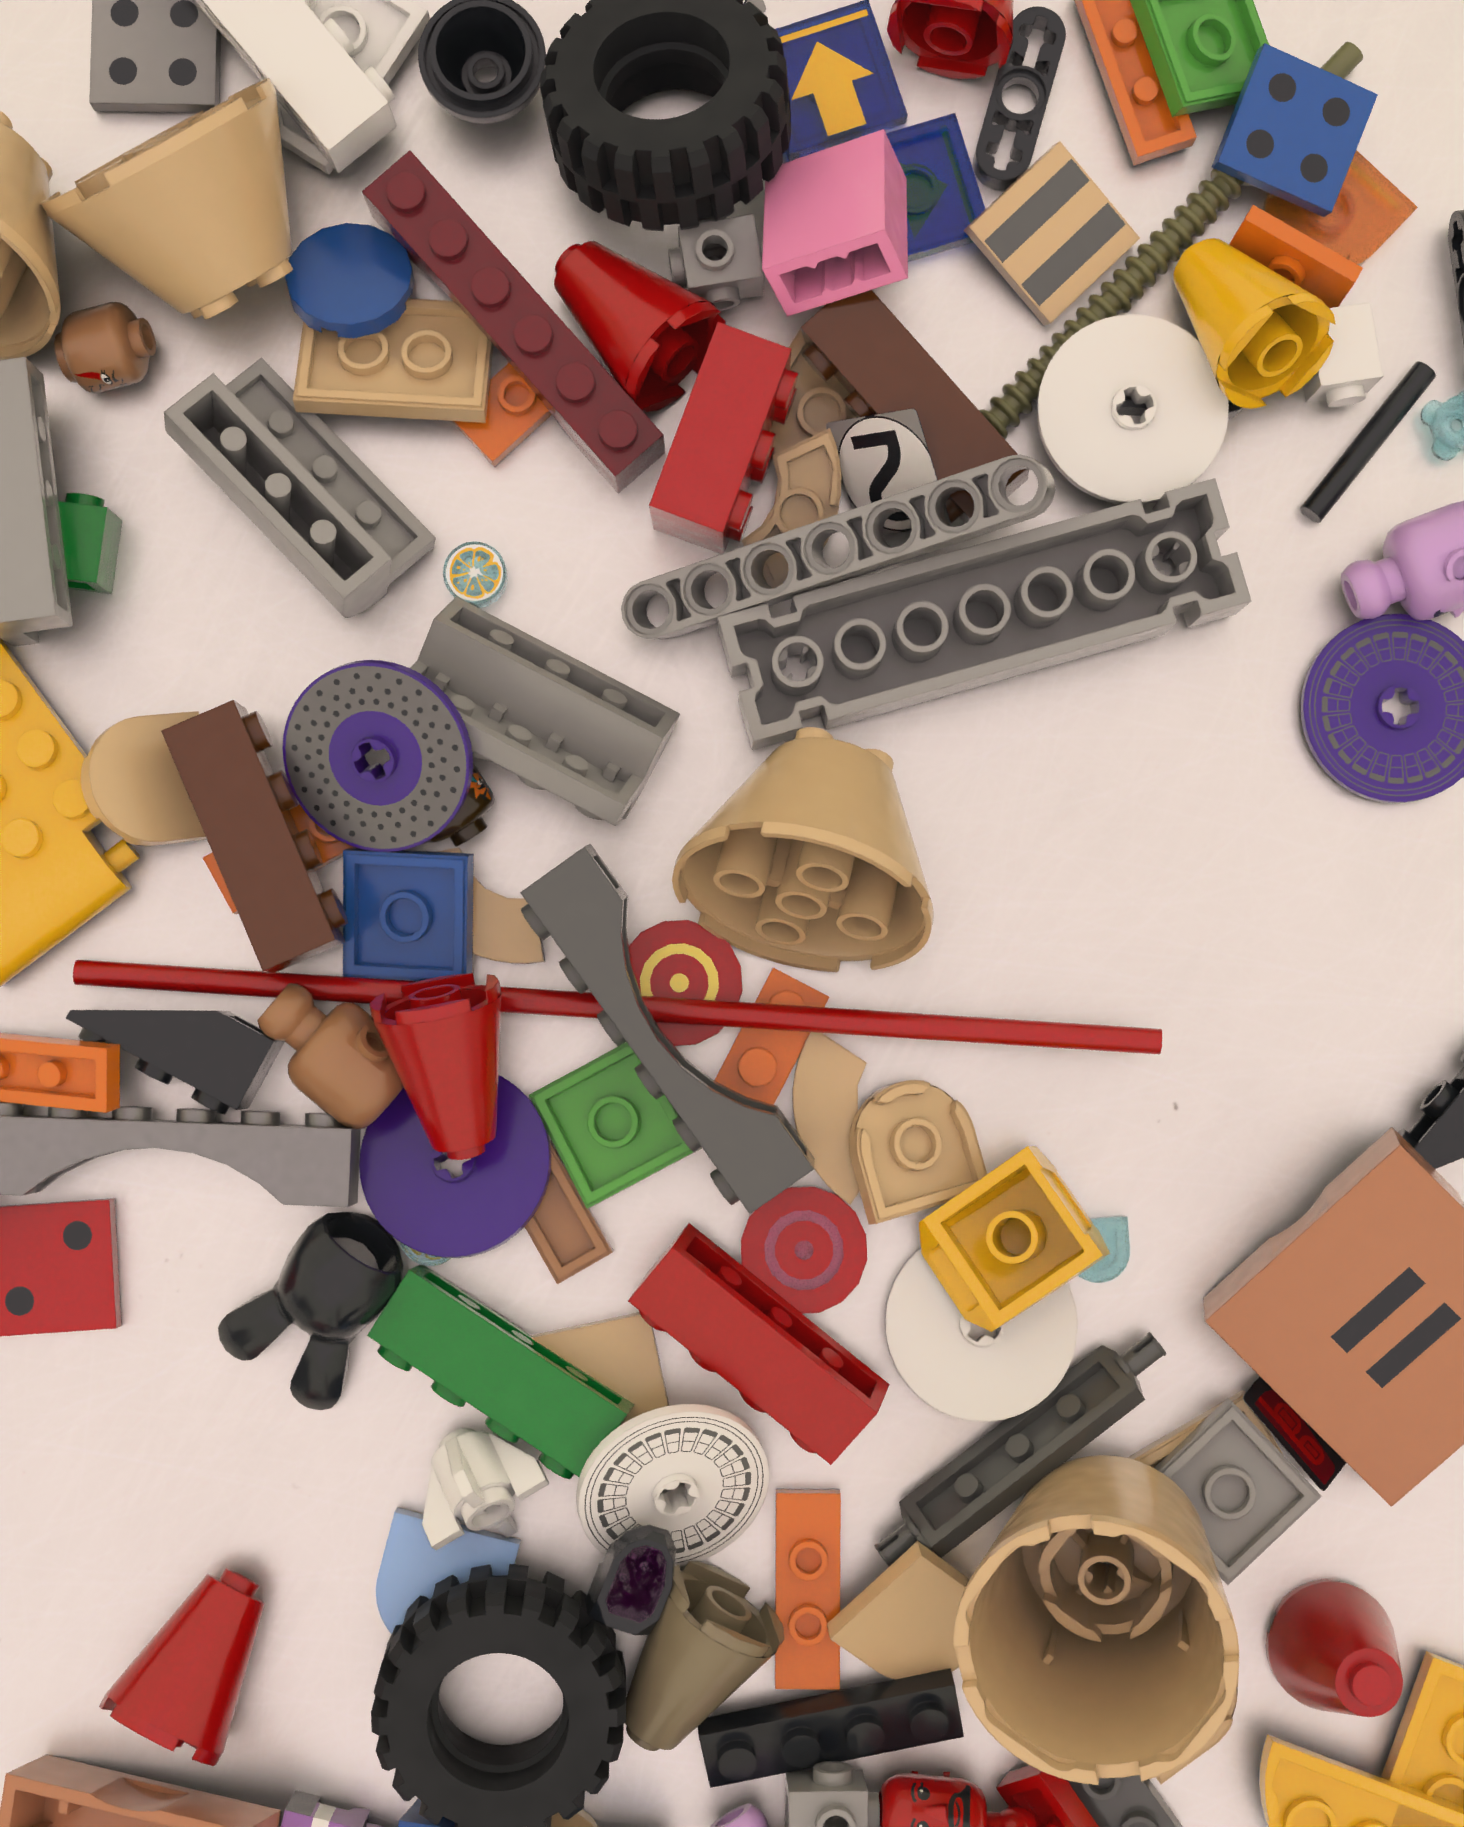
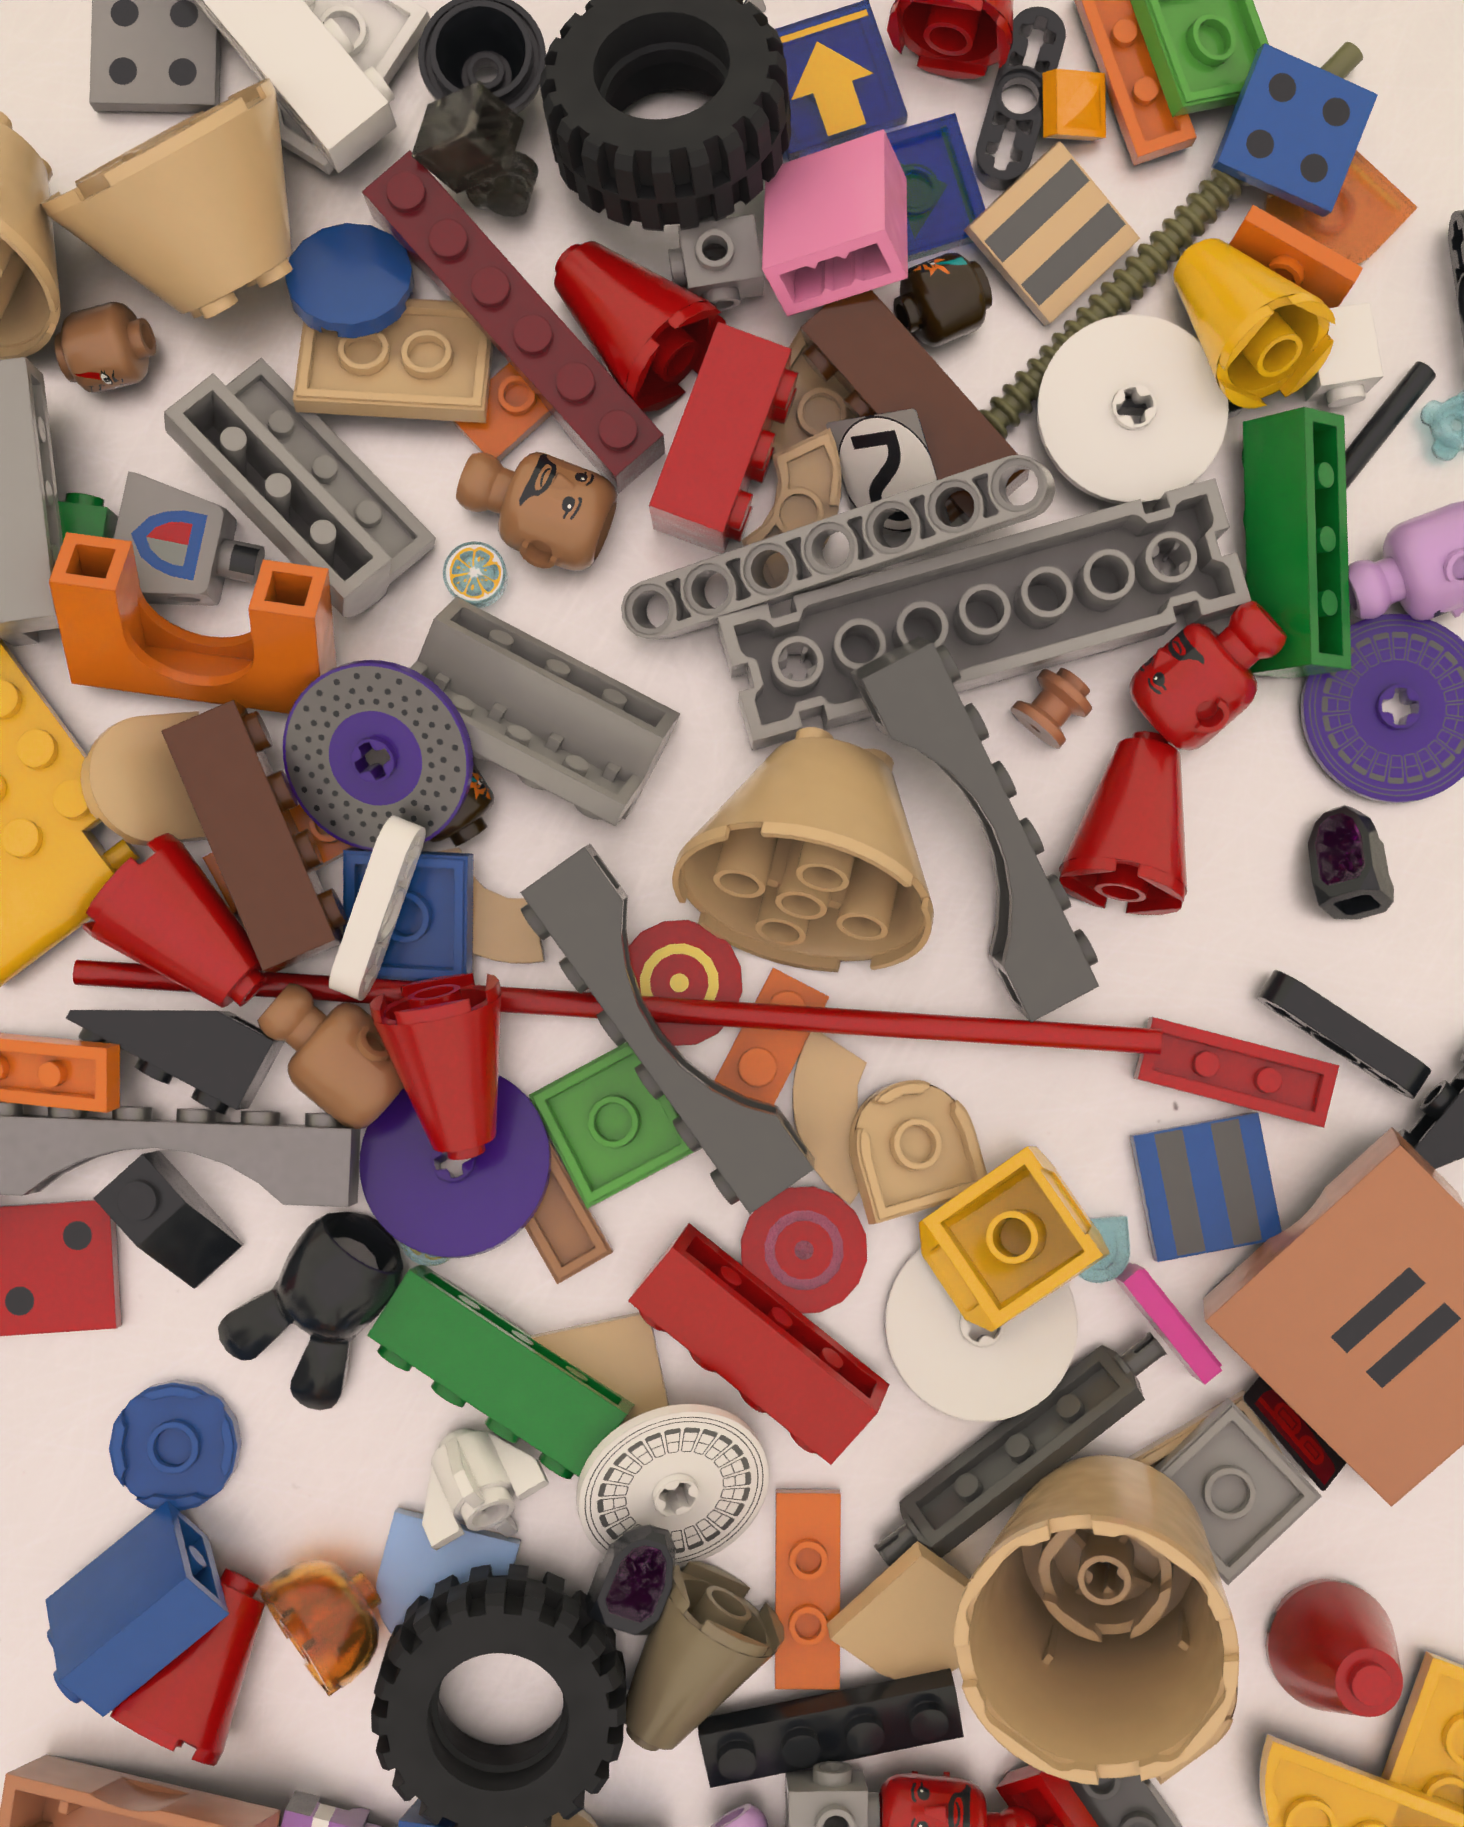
none -> blue brick [45,1500,229,1717]
none -> orange arch [49,532,337,714]
none -> red cone [83,833,267,1008]
none -> black slope [93,1151,244,1289]
none -> blue tile [109,1379,242,1511]
none -> light grey torso [114,471,265,606]
none -> clear orange cylinder [259,1559,382,1696]
none -> white beam [329,815,426,1001]
none -> clear smoke brick [411,81,539,217]
none -> medium nougat piece [456,452,618,571]
none -> dark grey arch [850,636,1099,1022]
none -> dark brown head [893,253,992,346]
none -> nougat wheel [1010,668,1092,749]
none -> light orange tile [1042,69,1106,141]
none -> red cone [1059,731,1187,915]
none -> dark pink tile [1113,1262,1222,1385]
none -> red piece [1129,601,1287,751]
none -> tile [1130,1112,1282,1262]
none -> red plate [1134,1017,1340,1128]
none -> green brick [1242,407,1351,679]
none -> black beam [1257,970,1431,1099]
none -> black rock [1308,805,1394,920]

